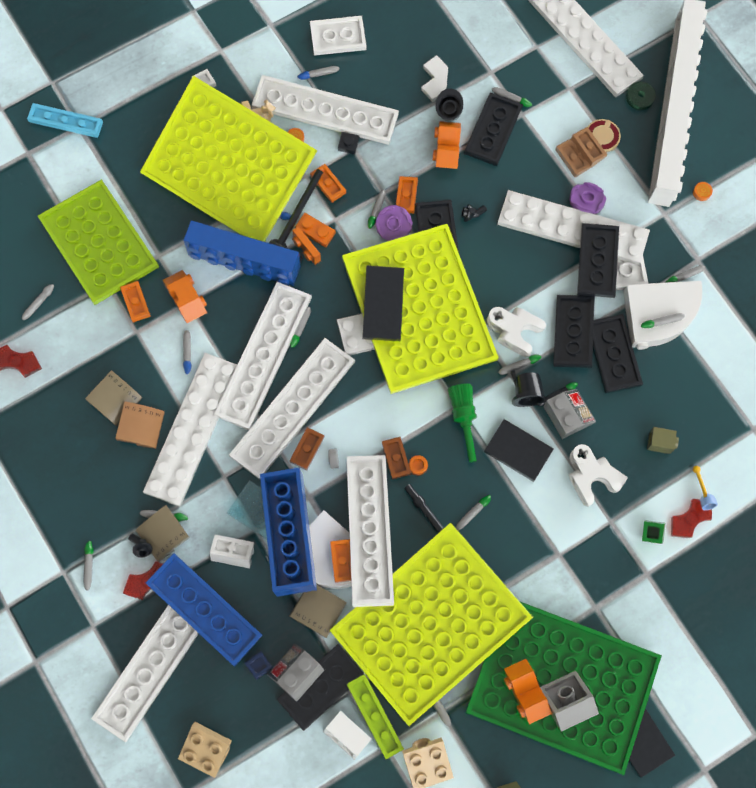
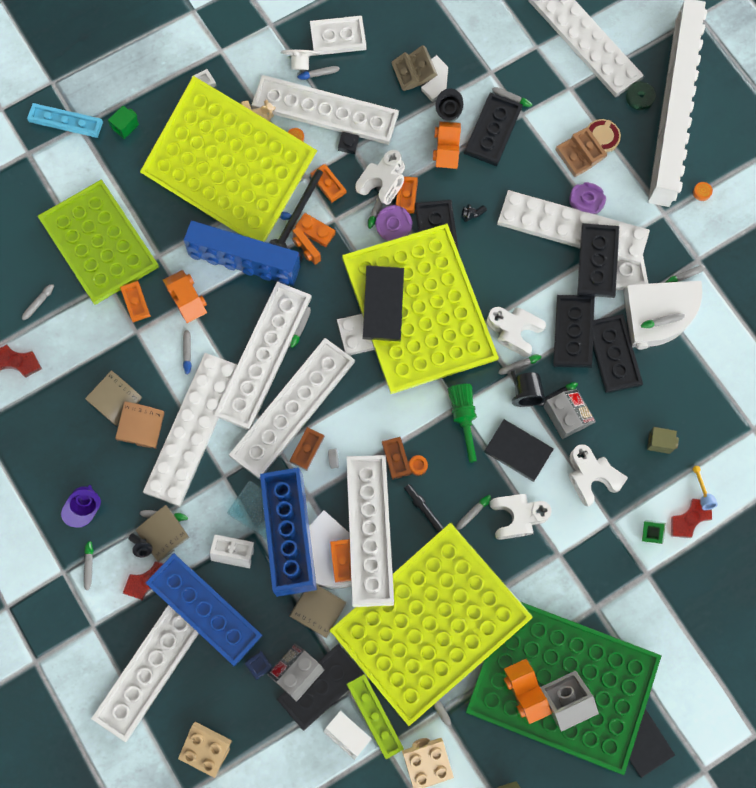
none -> dark purple piece [61,485,101,528]
none -> green brick [108,106,139,139]
none -> white wheel [281,50,320,70]
none -> white piece [356,150,405,205]
none -> dark tan slope [391,45,438,91]
none -> white piece [489,494,551,540]

